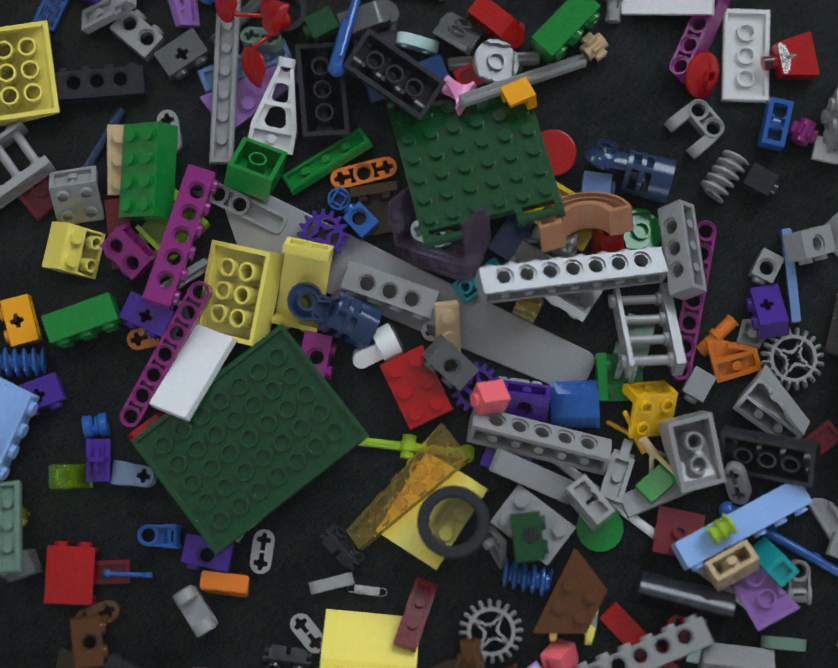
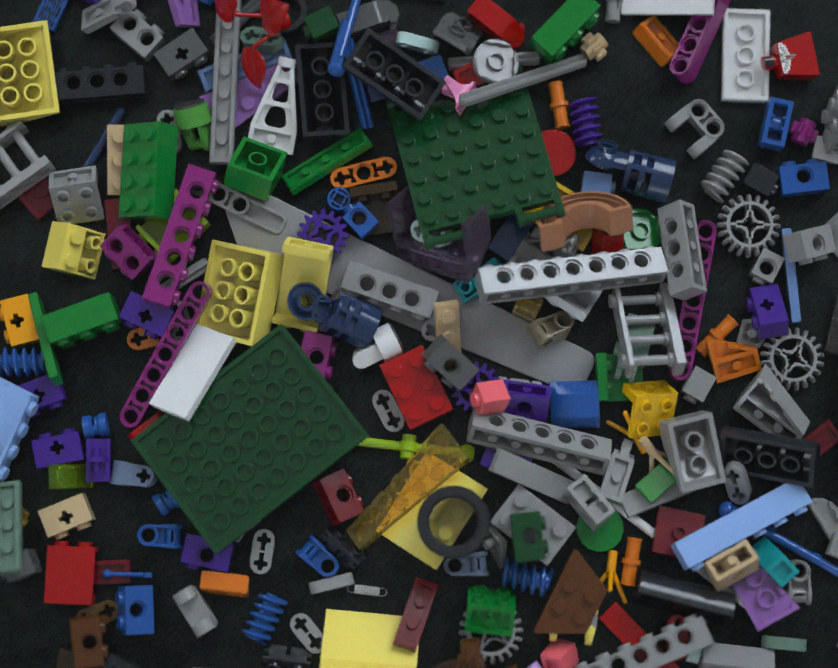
light orange panel [500,76,537,110] -> none
red dish [685,51,719,98] -> none
lime bush [705,513,738,545] -> none
none -> green tile [28,292,64,386]
none -> dark purple brick [31,428,86,470]
none -> tan brick [38,493,96,540]
none -> blue brick [115,585,154,635]
none -> blue wheel [152,489,180,517]
none -> bright green piece [173,99,211,151]
none -> blue piece [242,592,288,645]
none -> blue piece [295,534,340,577]
none -> dark red brick [313,469,364,527]
none -> blue axle [344,38,374,130]
none -> light grey beam [372,390,404,432]
none -> sand blue piece [443,551,489,576]
none -> green bracket [464,585,516,637]
none -> dark tan piece [527,310,574,349]
none -> orange pin [548,81,570,130]
none -> dark purple piece [569,97,603,148]
none -> light orange plant [600,550,627,604]
none -> orange pin [620,537,643,586]
none -> orange slope [633,15,679,67]
none -> light grey gear [716,194,781,258]
none -> blue brick [776,158,830,198]

